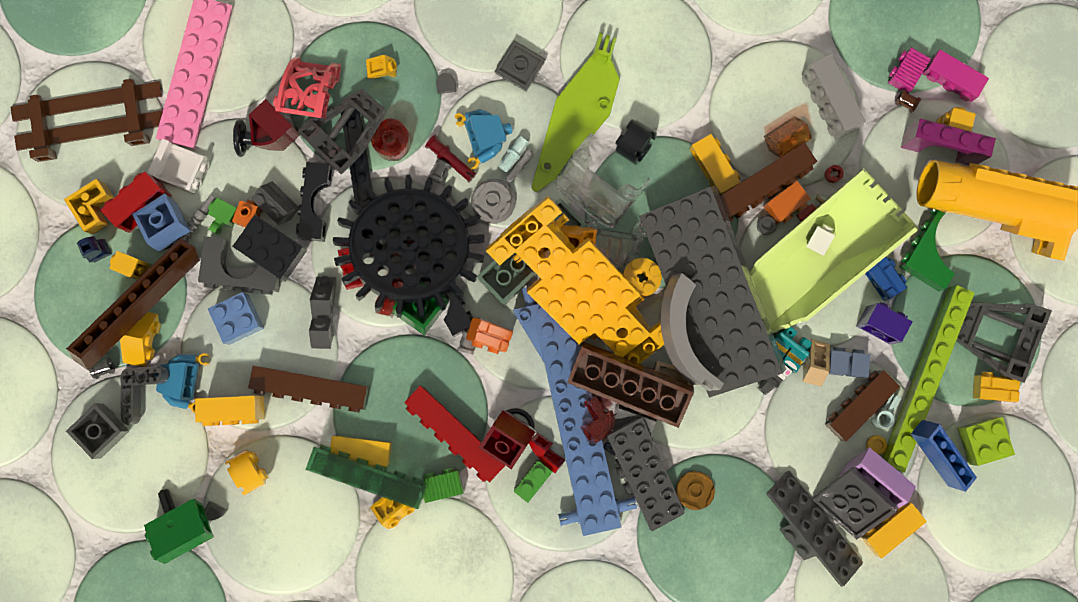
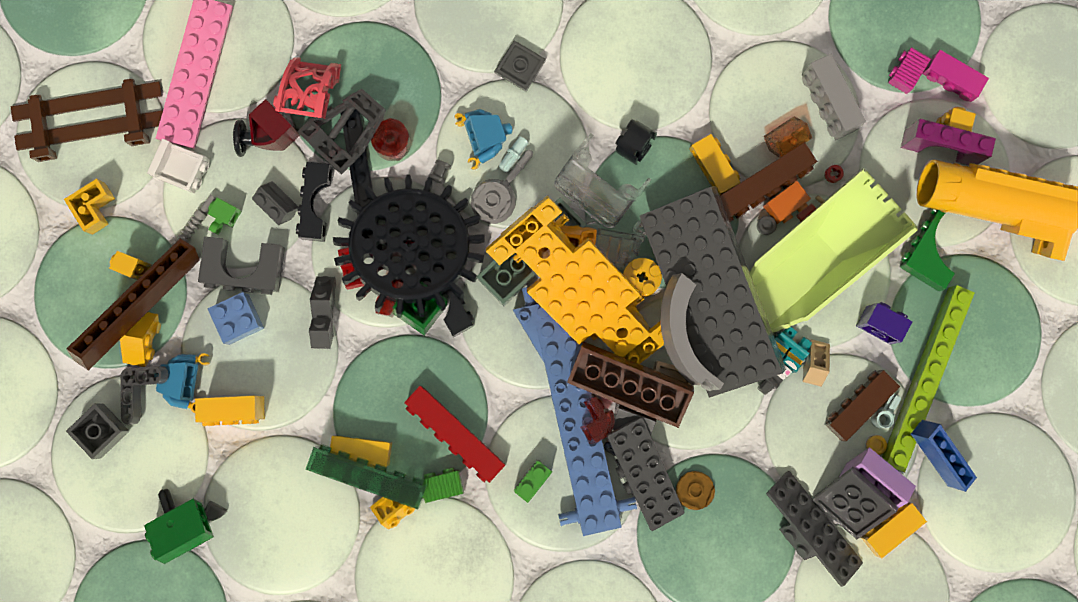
dark blue leg [76,236,112,263] -> none
dark grey bush [89,357,115,379] -> none
red piece [101,171,172,233] -> none
medium blue brick [132,194,191,252] -> none
yellow brick [225,450,269,496] -> none
orange brick [232,199,262,228] -> none
black brick [232,215,308,282] -> none
reddish brown brick [248,365,370,413] -> none
yellow bracket [366,55,397,79] -> none
dark red pin [425,134,477,183] -> none
dark grey tile [436,73,457,94] -> none
light grey bush [457,332,474,355] -> none
orange brick [466,317,513,354] -> none
dark red piece [479,408,536,470] -> none
red slope [529,432,566,473] -> none
lime wing [531,32,620,192] -> none
white brick [806,224,836,256] -> none
sand blue piece [829,347,870,378] -> none
blue brick [865,256,907,301] -> none
reddish brown bush [895,89,921,113] -> none
dark grey windscreen [956,303,1052,383] -> none
lime brick [957,417,1015,466] -> none
yellow brick [973,372,1020,402] -> none

